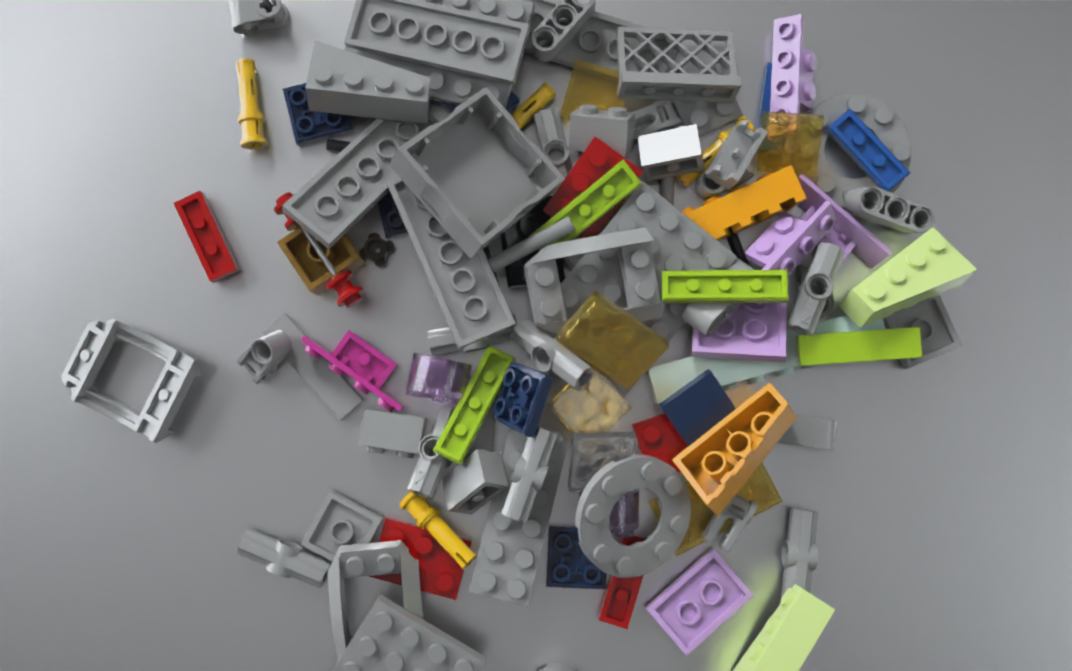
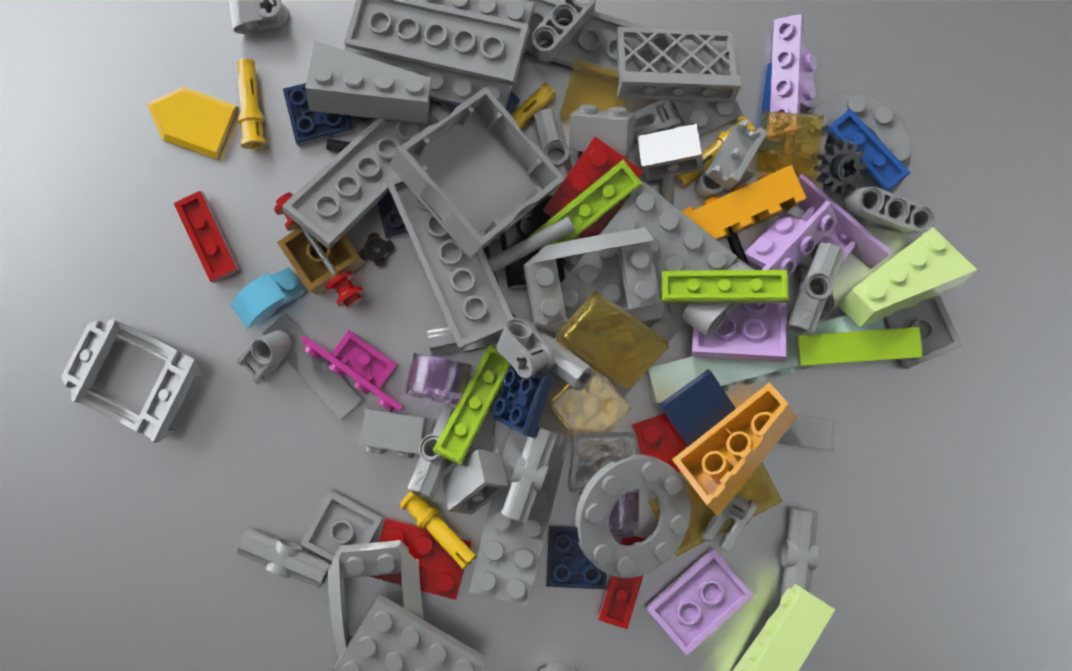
none -> yellow tile [146,87,238,160]
none -> medium azure brick [231,267,305,329]
none -> light grey piece [497,318,555,378]
none -> black gear [814,140,867,194]

